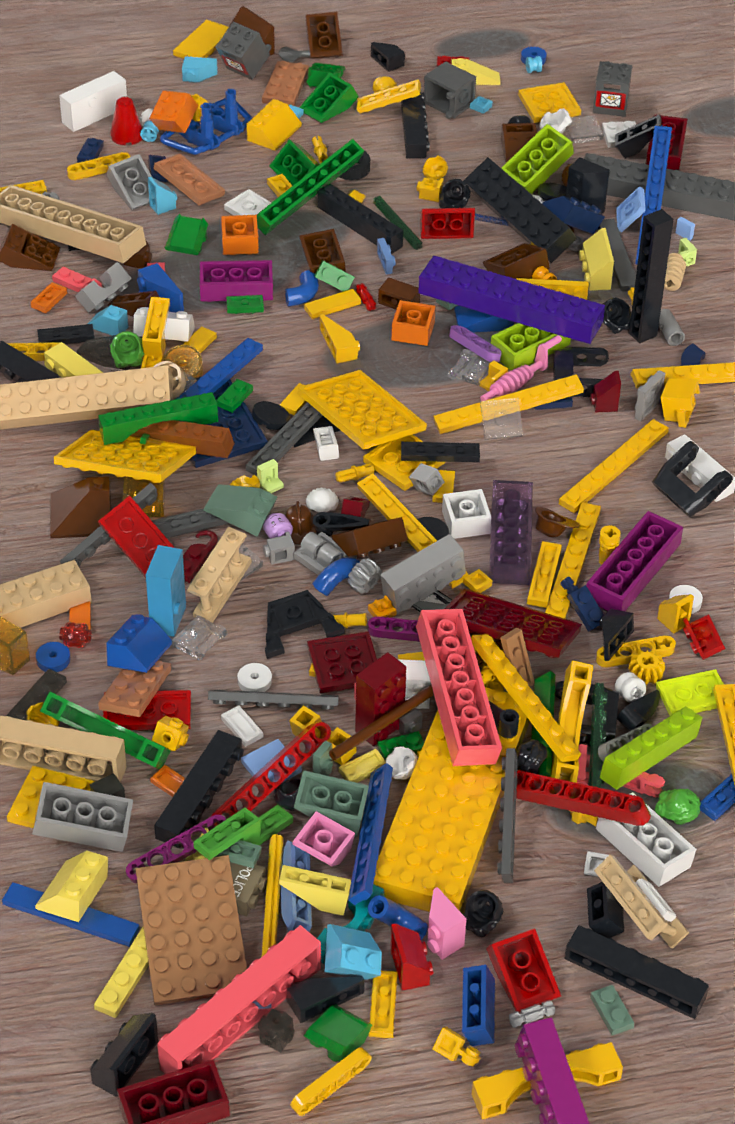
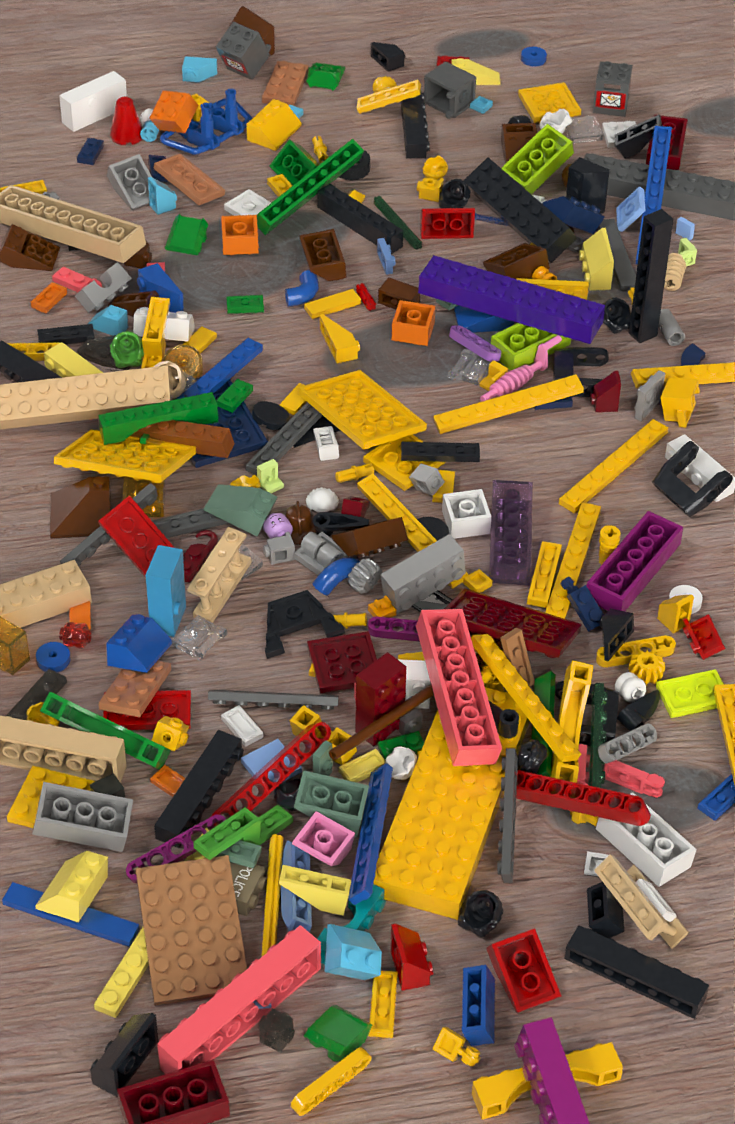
yellow beam [67,152,130,180] -> none
yellow tile [173,19,229,59] -> none
magenta brick [200,260,273,302] -> none
white piece [237,663,272,692] -> none
dark grey hand [279,46,310,63] -> none
black slope [287,976,364,1023] -> none
green slope [299,73,359,123] -> none
reddish brown slope [306,12,343,59] -> none
plate [314,260,355,292] -> none
blue cylinder [368,895,428,940] -> none
bright pink slope [427,887,466,960] -> none
clear tile [480,398,523,440] -> none
light grey axle [509,1000,555,1027] -> none
medium azure wheel [526,56,542,73] -> none
reddish brown piece [535,507,580,537] -> none
black tile [537,182,567,200] -> none
sand green plate [590,984,634,1036] -> none
lime brick [599,706,703,790] -> none
bright green hair [654,789,701,825] -> none

